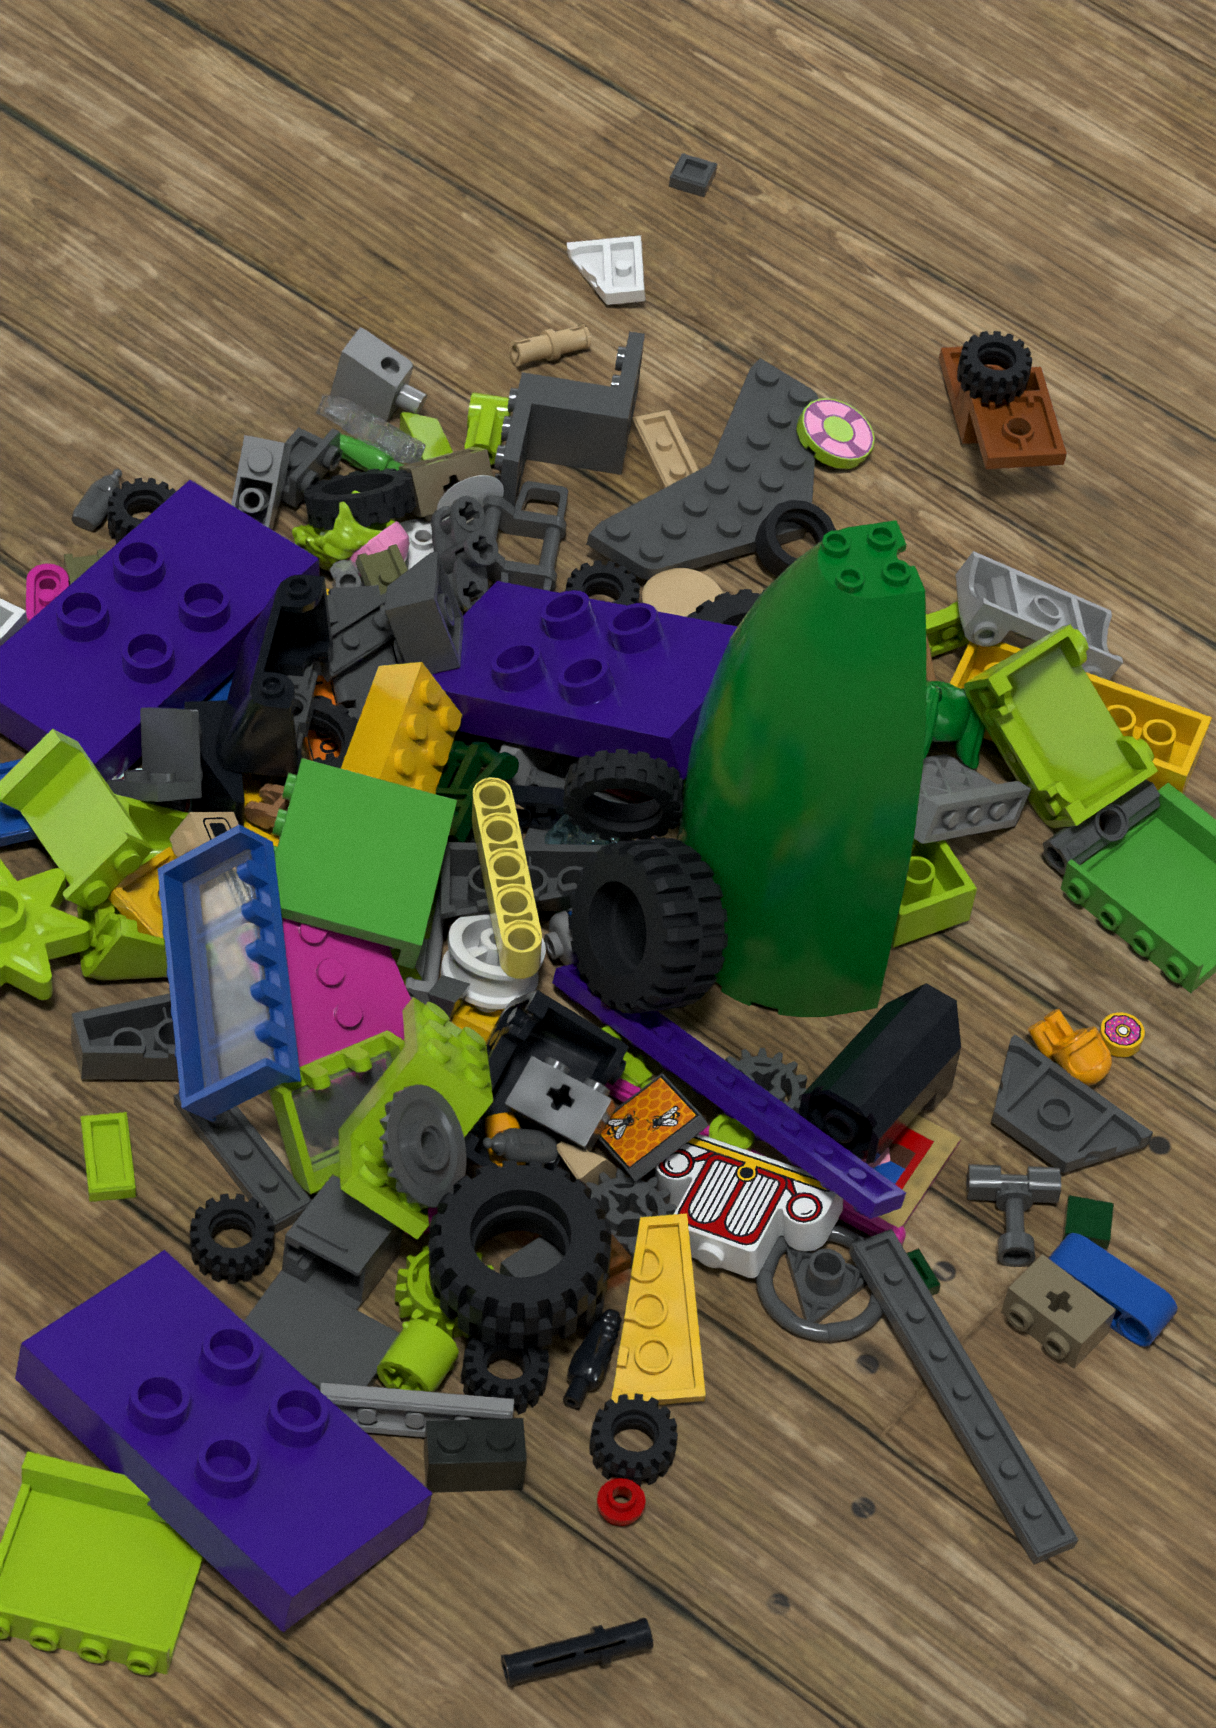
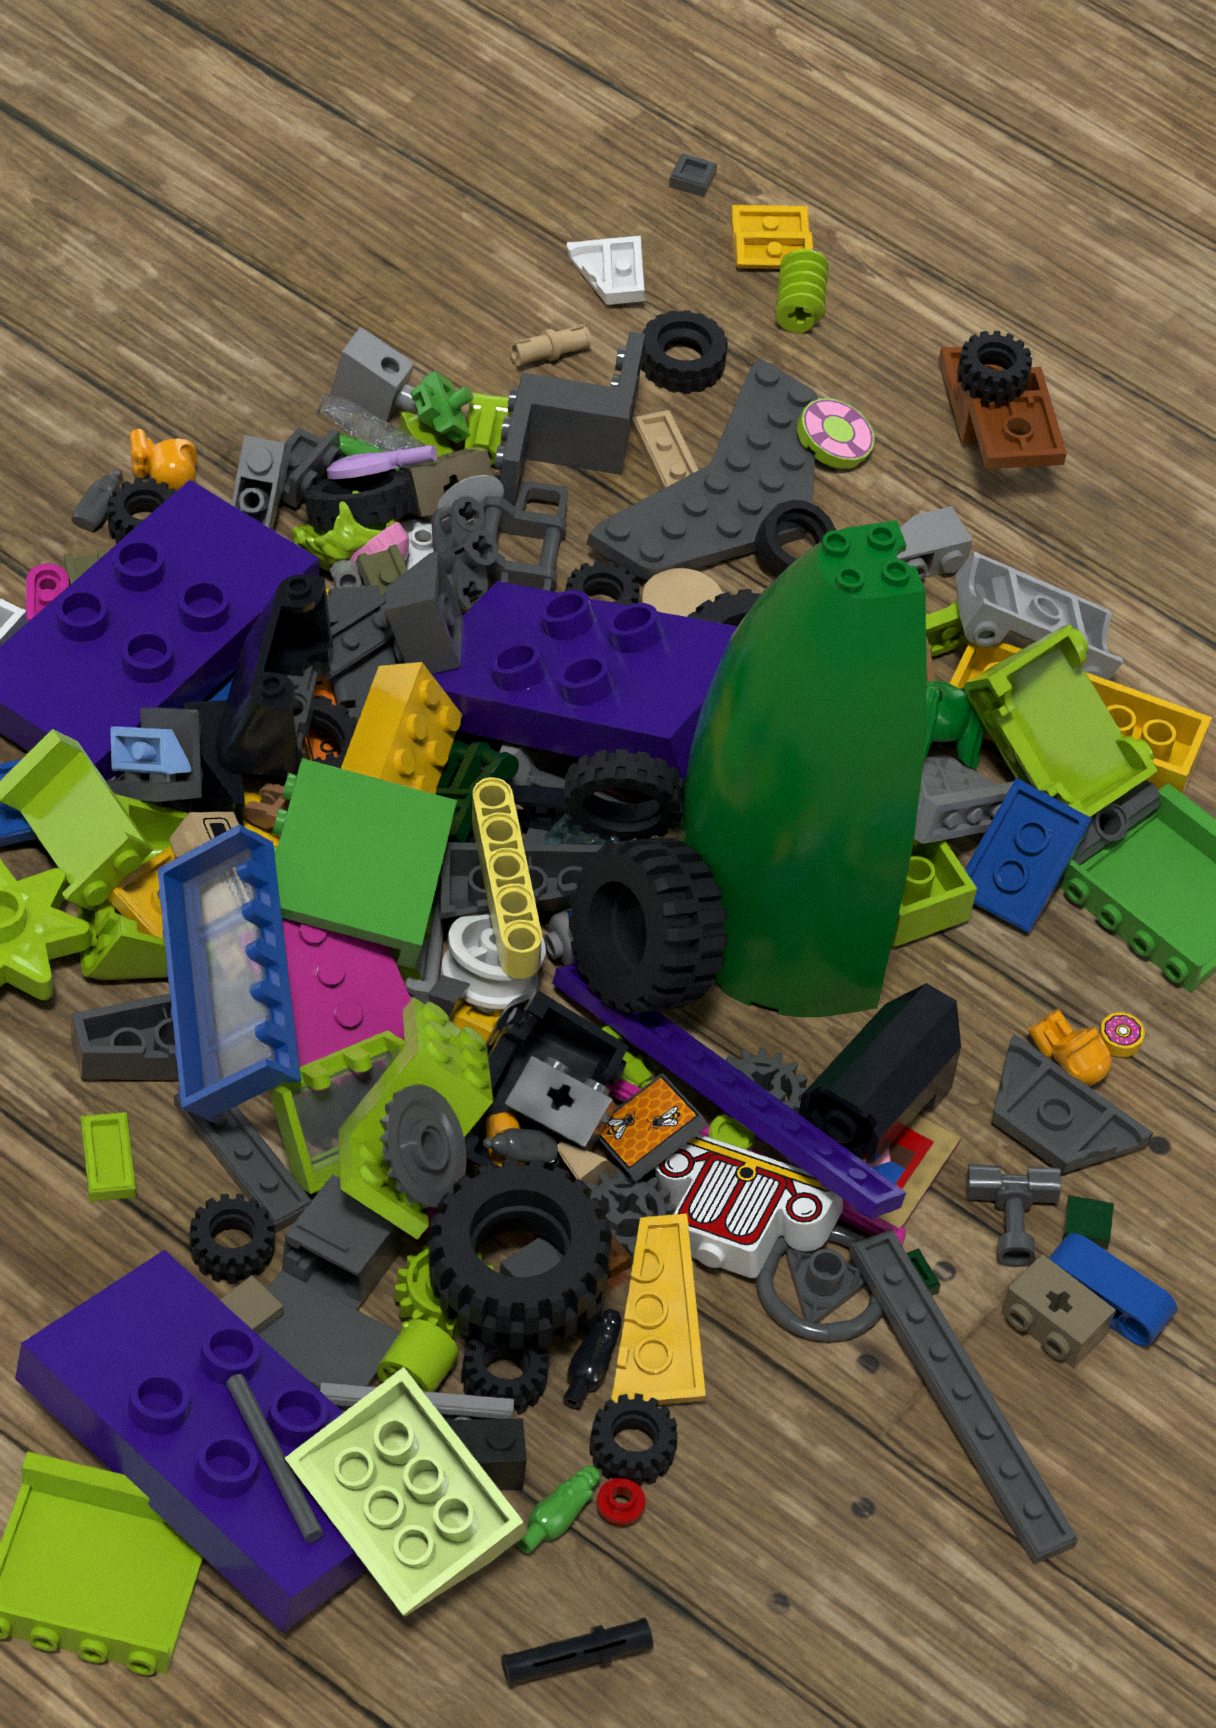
none -> light blue slope [110,726,191,774]
none -> light orange piece [129,429,197,491]
none -> dark tan tile [220,1275,284,1334]
none -> dark grey bar [226,1374,324,1543]
none -> yellowish green slope [284,1367,528,1617]
none -> lavender piece [326,445,437,479]
none -> bright green piece [410,371,474,443]
none -> bright green piece [516,1466,601,1554]
none -> black tyre [641,310,728,394]
none -> yellow slope [730,205,813,269]
none -> lime piece [775,249,829,334]
none -> light grey slope [897,506,972,579]
none -> blue tile [965,778,1093,934]

